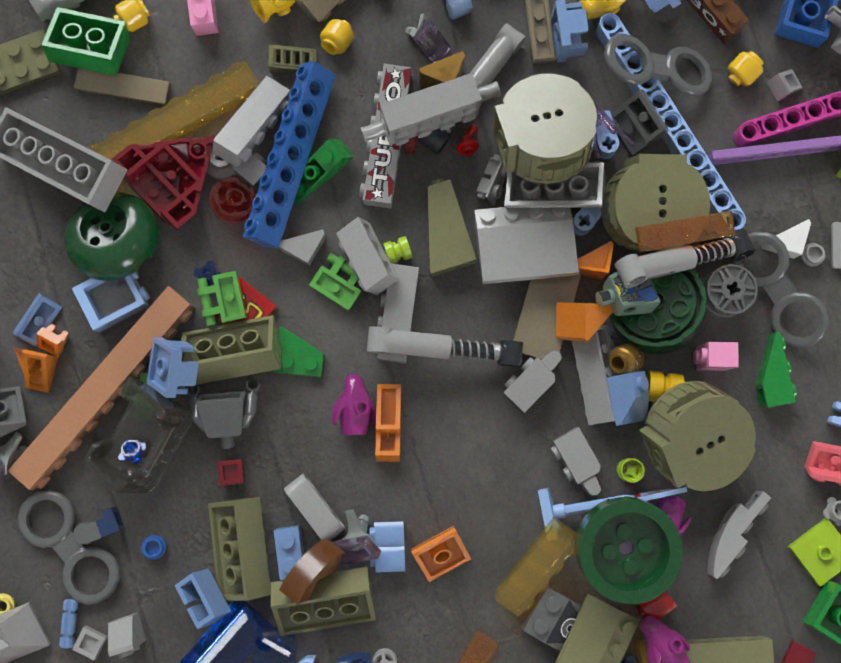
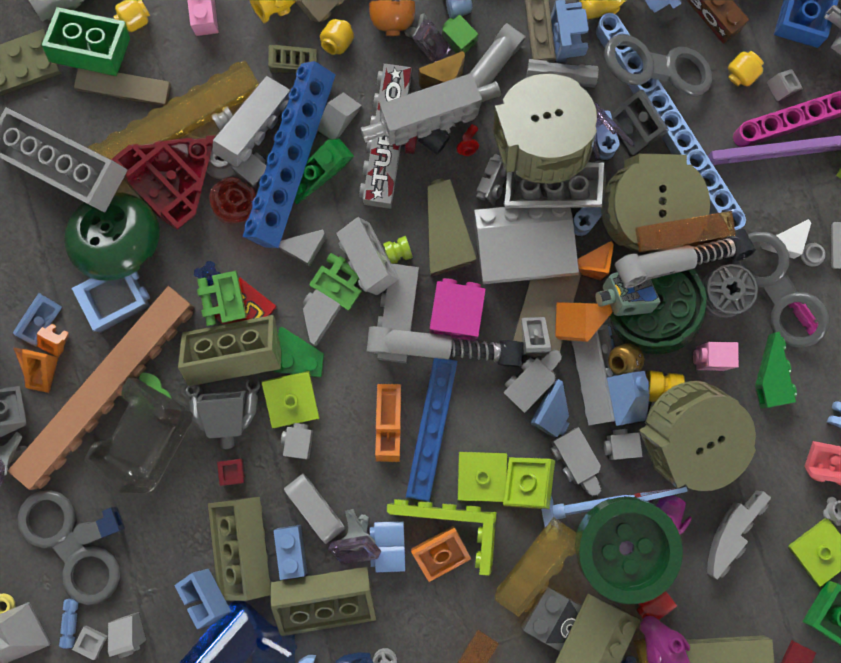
clear blue plate [118,439,147,464] -> none
blue plate [142,535,167,560] -> none
medium blue panel [147,337,199,398] -> none
reddish brown brick [279,538,345,605] -> none
magenta animal [331,374,376,435] -> none
lime wheel [616,458,645,483] -> none
none -> light grey wheel [211,106,233,131]
none -> lime plate [262,371,319,428]
none -> light grey brick [281,423,313,459]
none -> light grey slope [303,289,342,346]
none -> light grey slope [317,92,362,139]
none -> orange cylinder [369,0,415,36]
none -> lime bracket [387,499,497,575]
none -> blue tile [406,358,458,502]
none -> dark pink brick [429,278,485,341]
none -> bright green brick [442,14,478,54]
none -> lime plate [457,452,507,502]
none -> lime tile [503,457,555,509]
none -> light grey slope [521,317,551,355]
none -> light grey axle [526,59,599,88]
none -> medium blue slope [530,379,569,438]
none -> light grey brick [604,429,642,460]
none -> dark pink axle [788,302,818,335]

